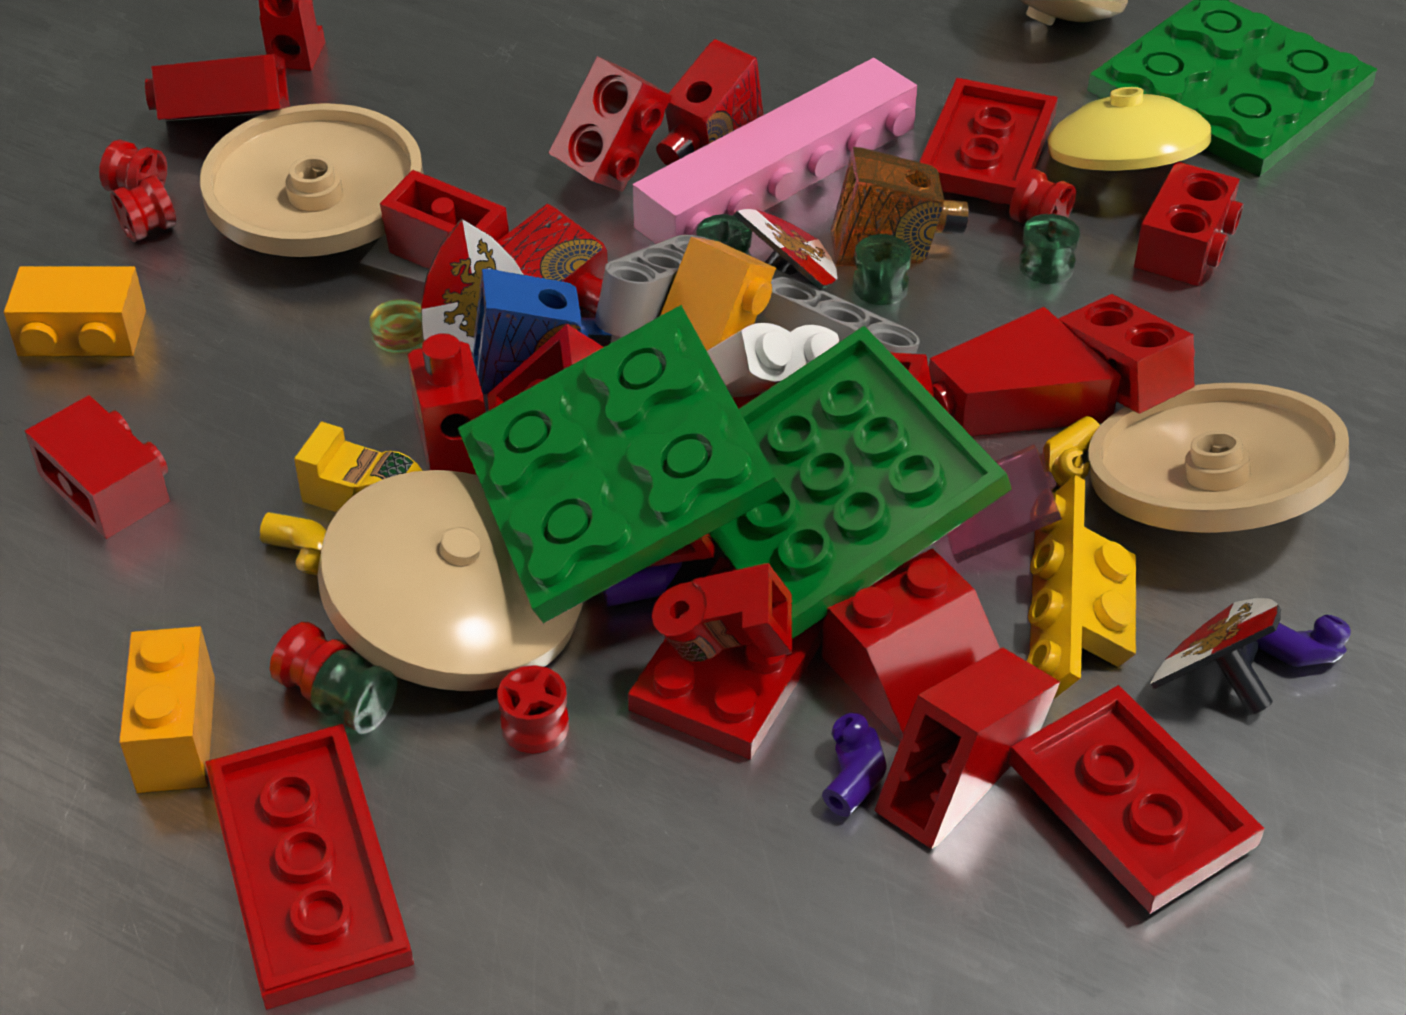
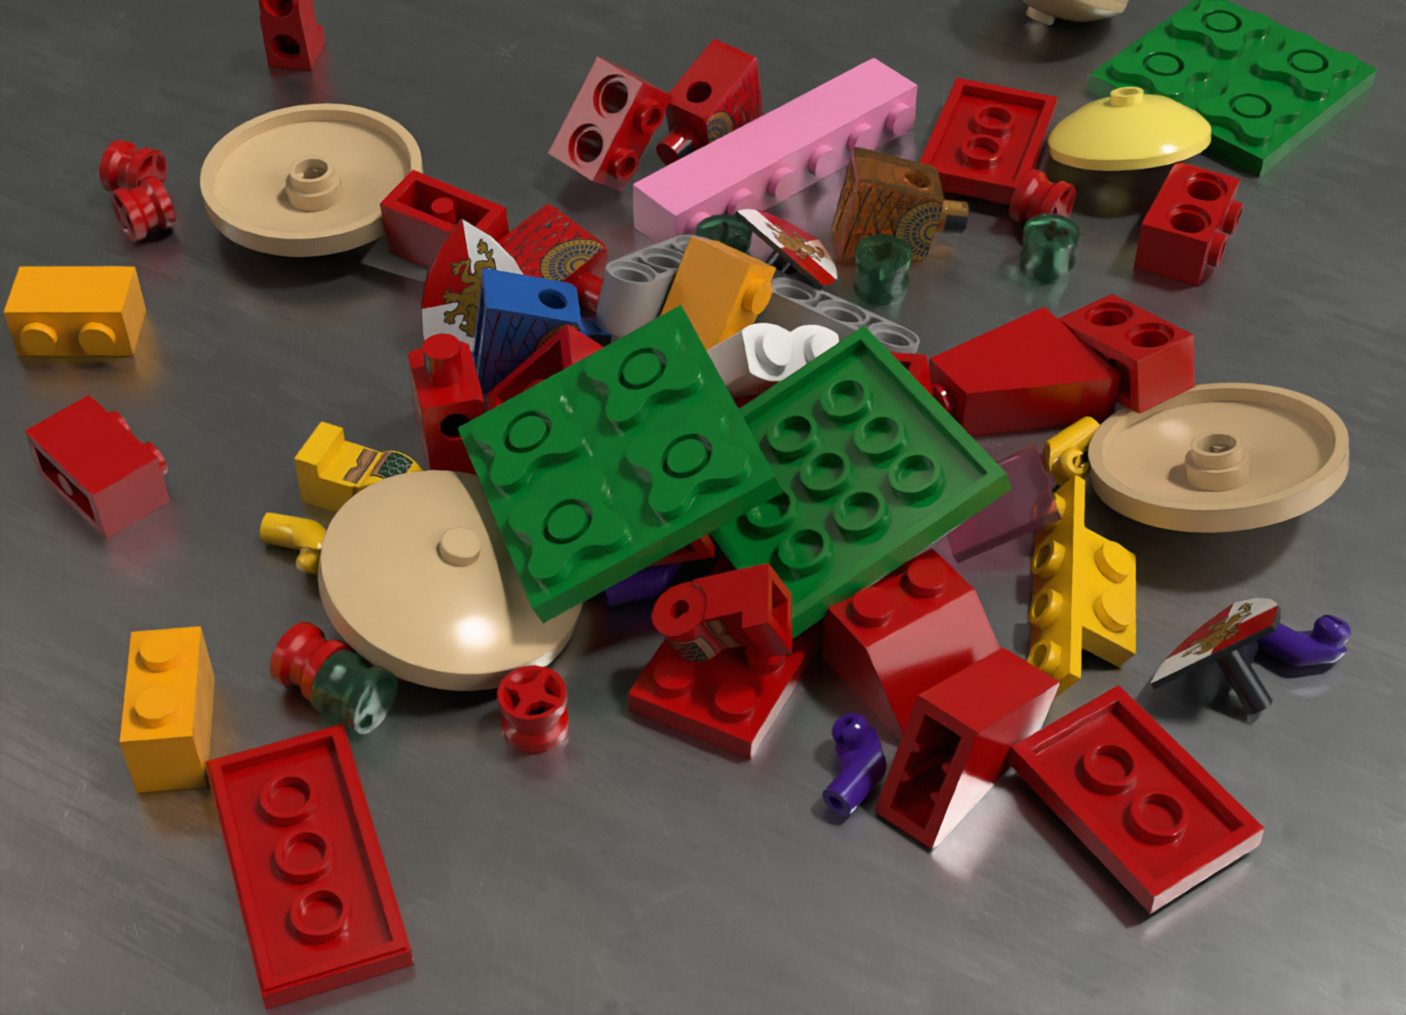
red slope [145,54,290,121] -> none
clear yellow tile [369,299,424,353] -> none

